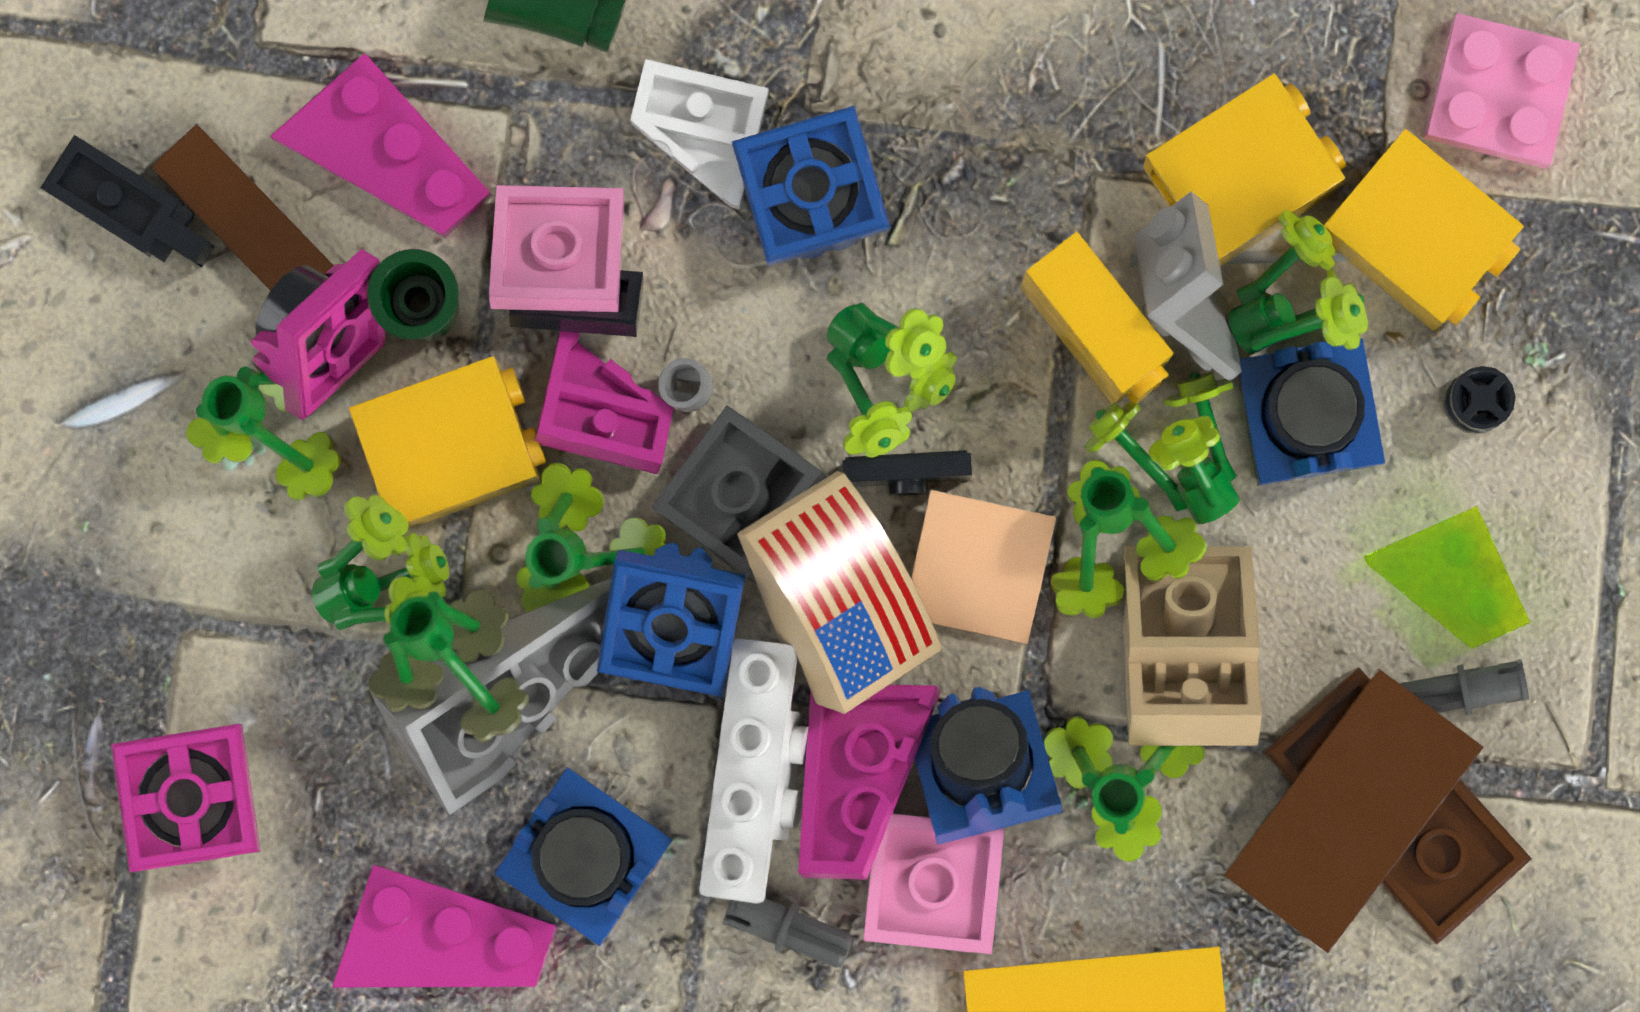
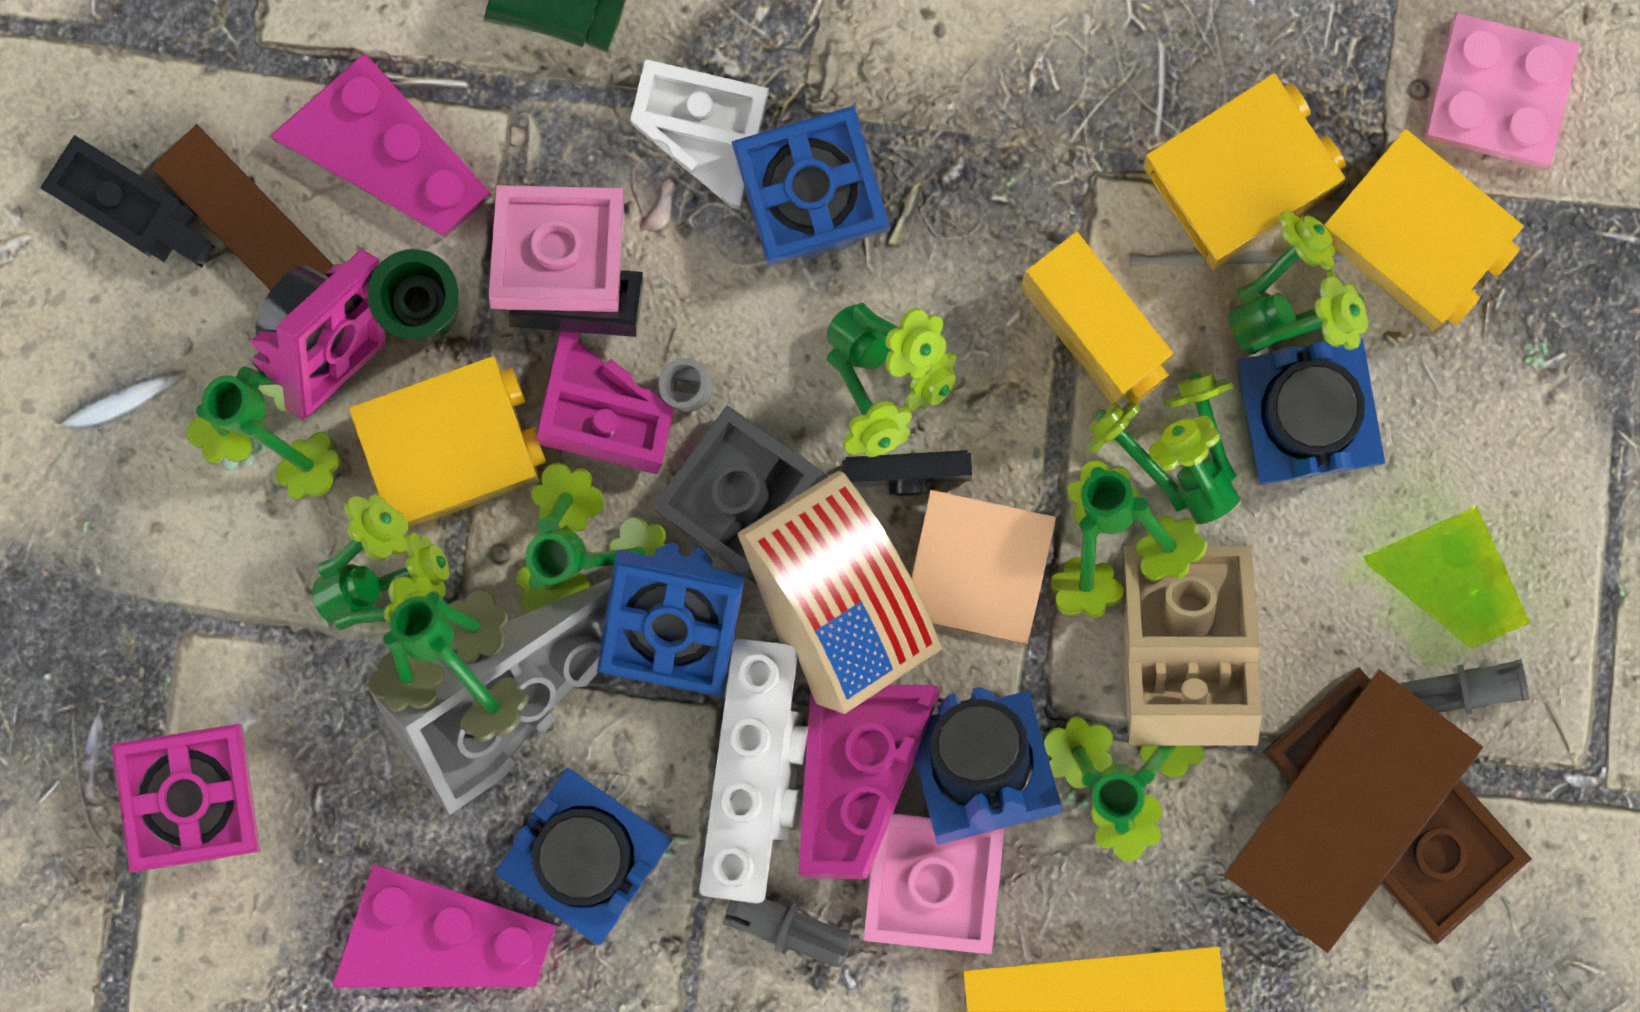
light grey bracket [1134,191,1242,380] -> none
black wheel [1444,366,1516,434] -> none

